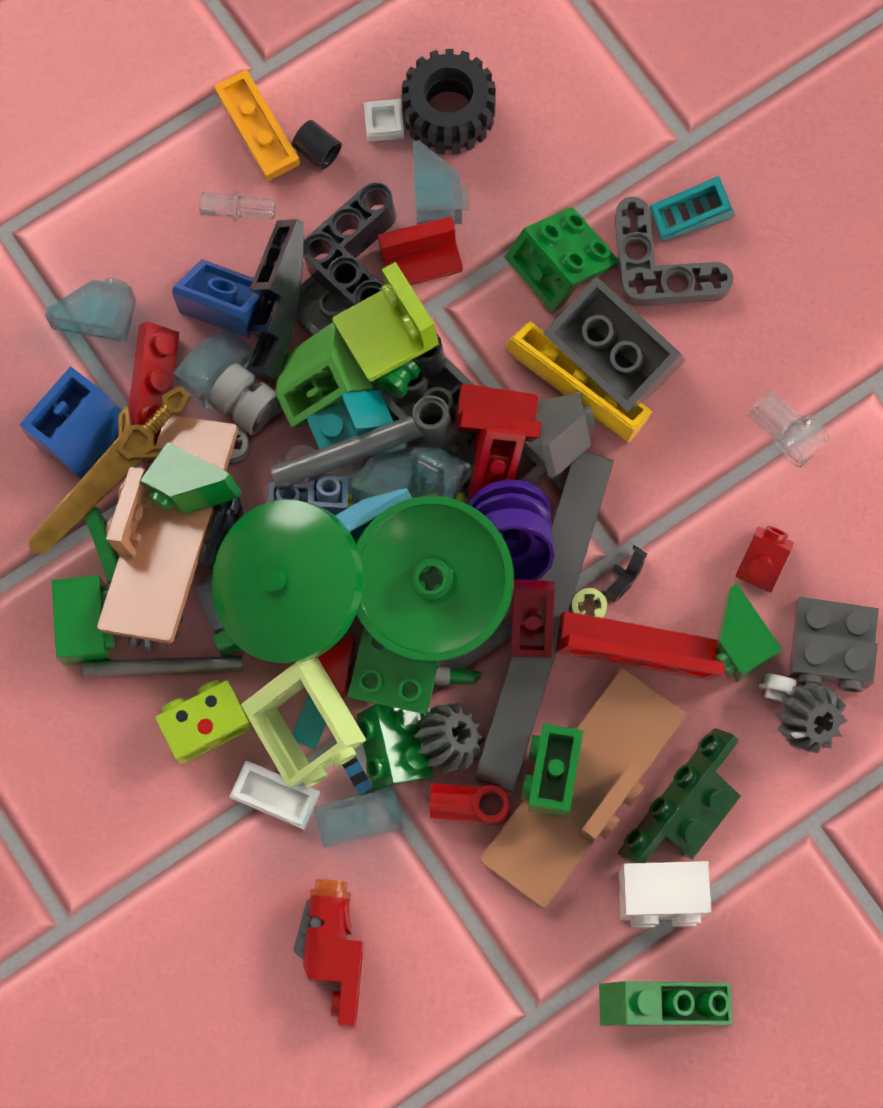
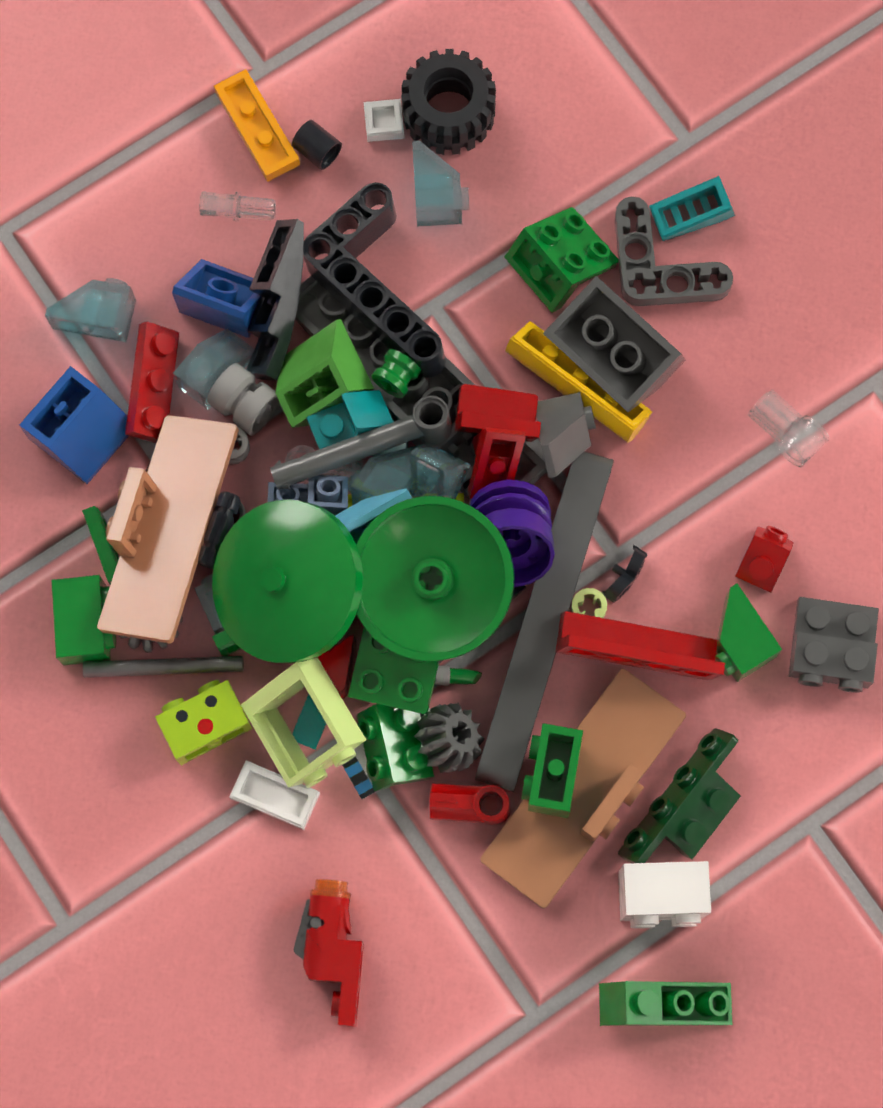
pearl gold sword [29,386,191,554] -> none
slope [140,442,242,514] -> none
clear light blue slope [314,789,404,848] -> none
lime bracket [333,262,439,381] -> none
red panel [378,216,463,285] -> none
dark red slope [511,580,555,658] -> none
white plate [758,673,797,703] -> none
dark grey gear [776,682,848,753] -> none

